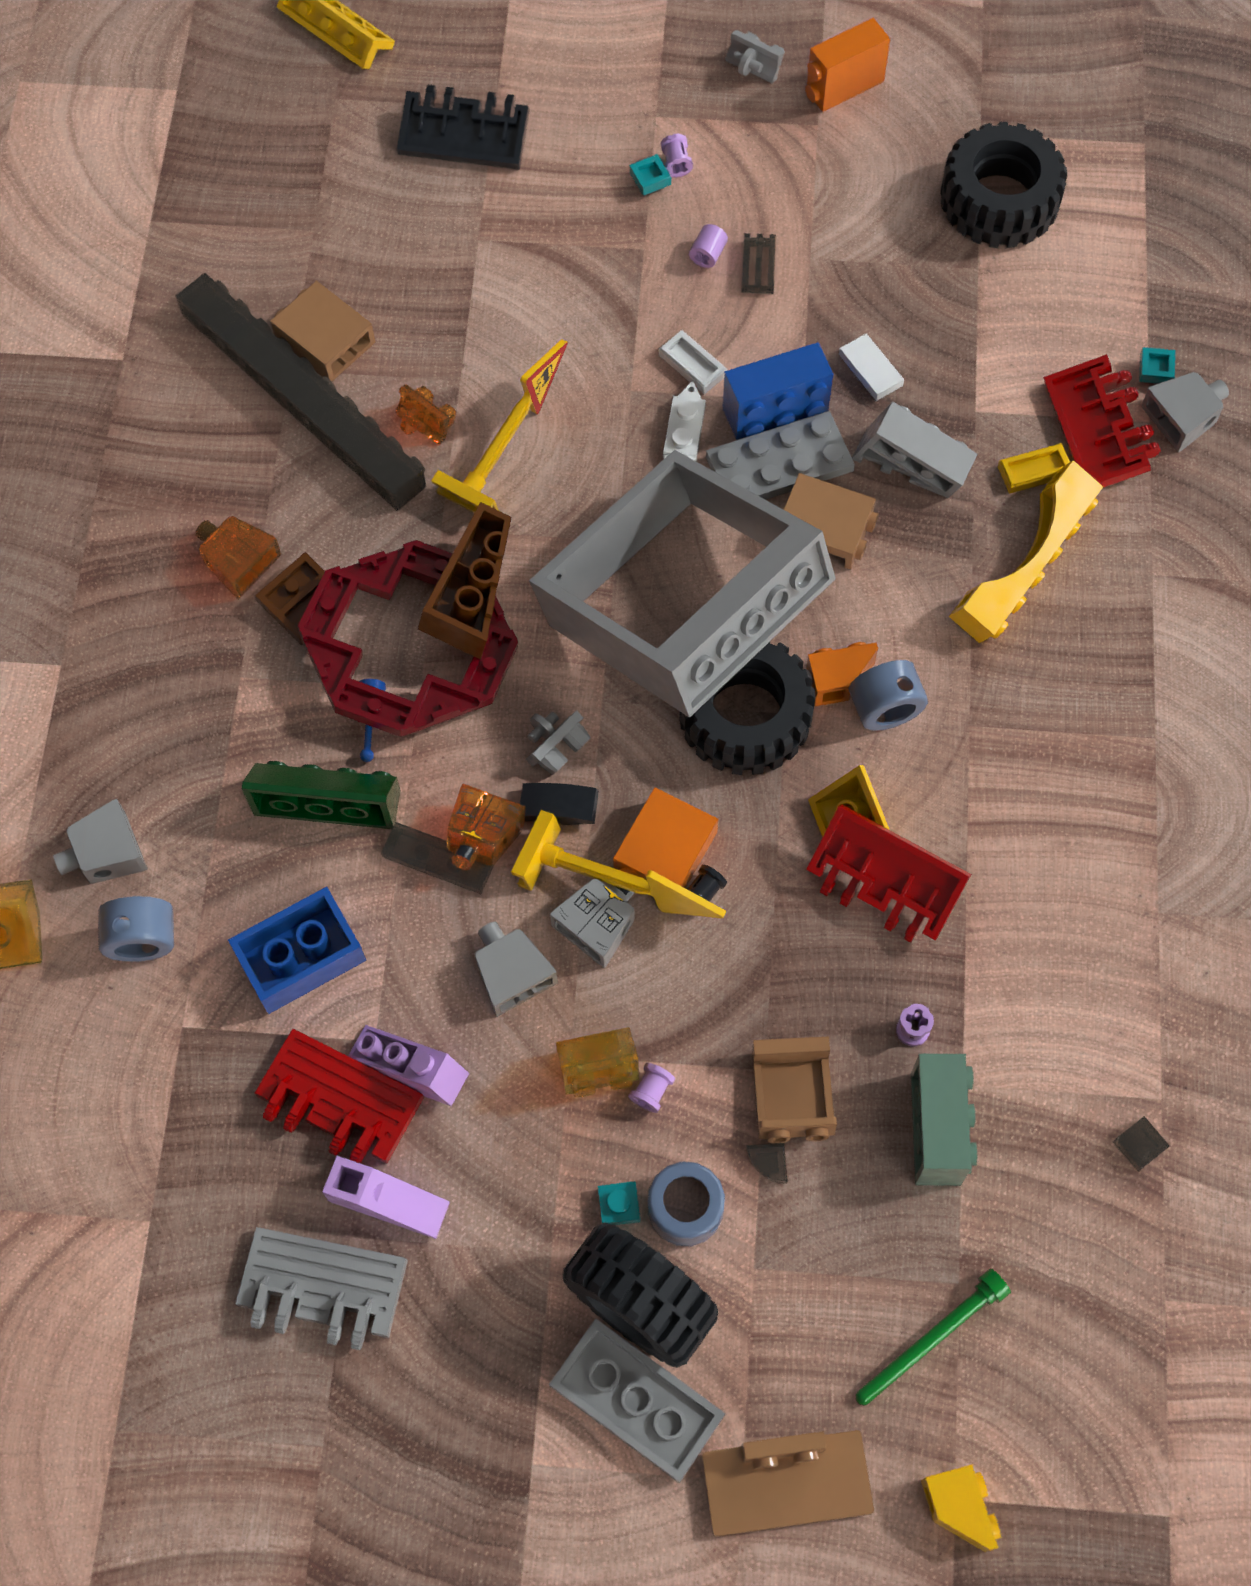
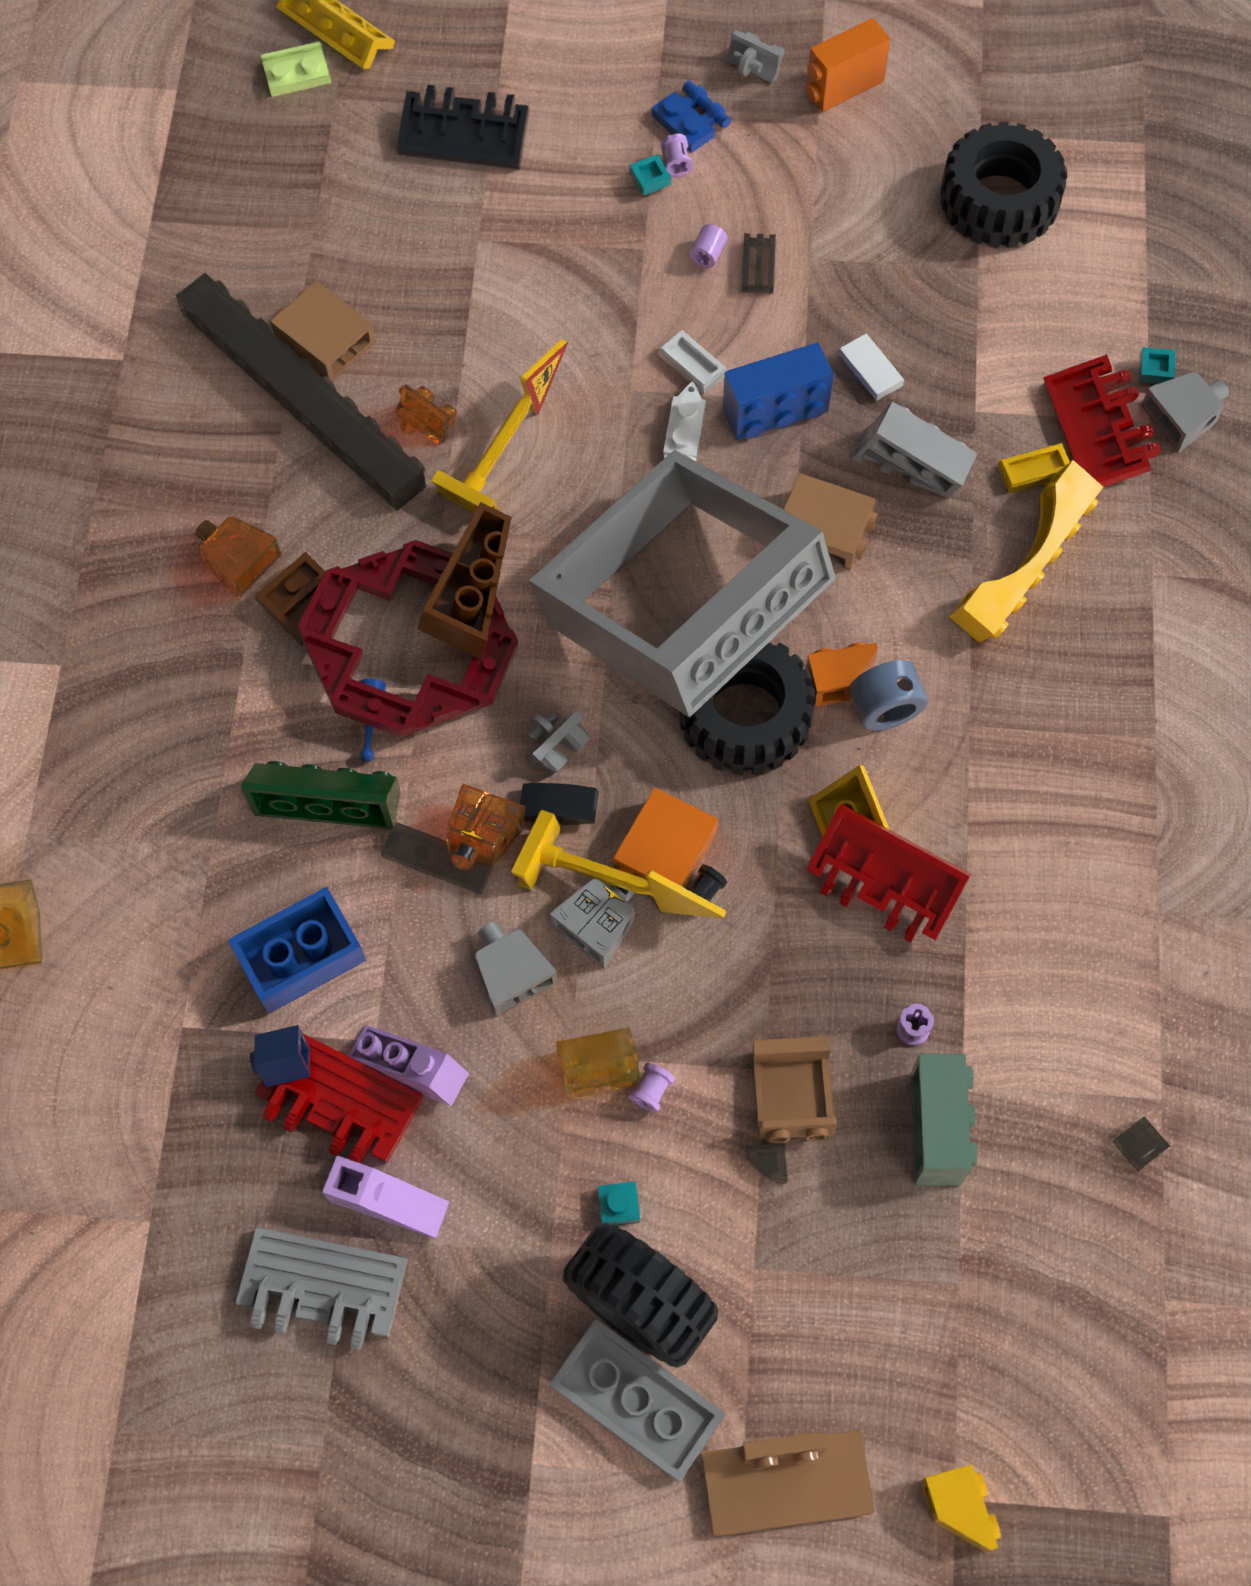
light grey torso [53,799,148,883] -> none
sand blue piece [98,896,174,962] -> none
sand blue piece [648,1162,725,1247] -> none
light grey plate [706,411,855,500] -> none
green piece [855,1268,1011,1406] -> none
none -> dark blue brick [250,1025,310,1087]
none -> yellowish green plate [261,41,331,97]
none -> blue plate [651,80,731,153]

